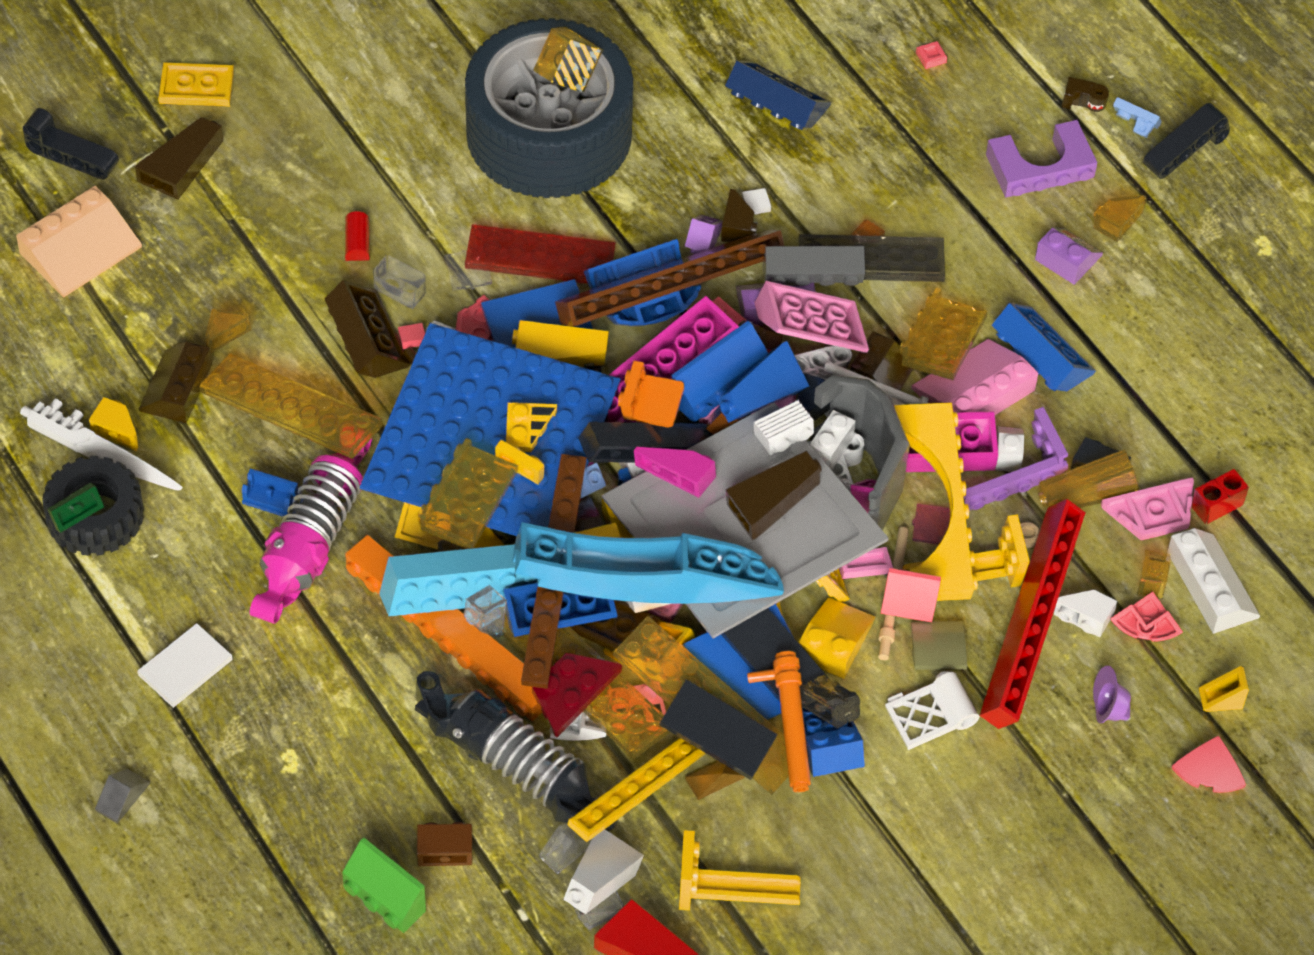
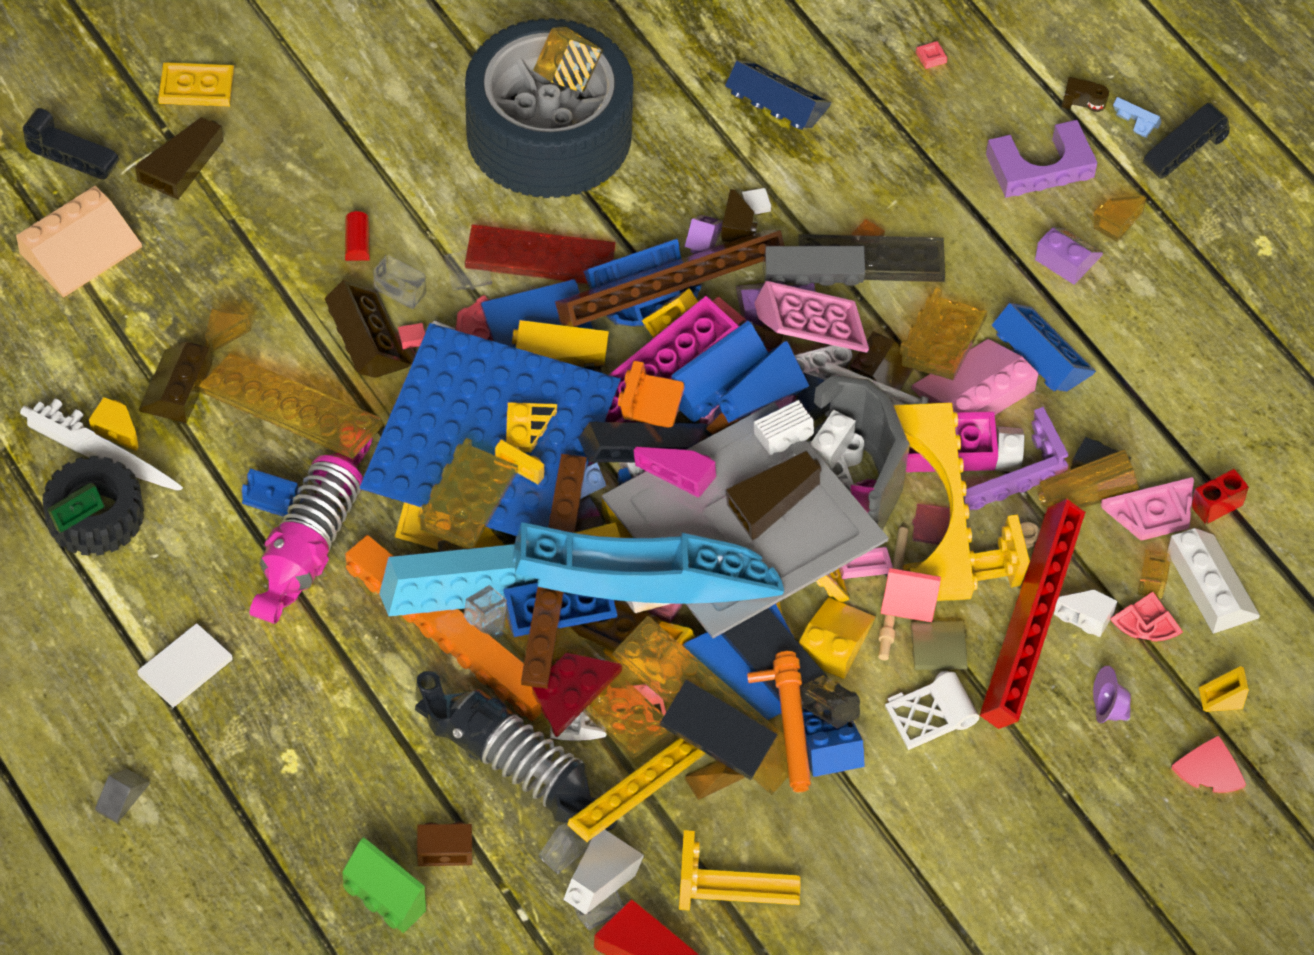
none -> yellow slope [642,289,698,338]

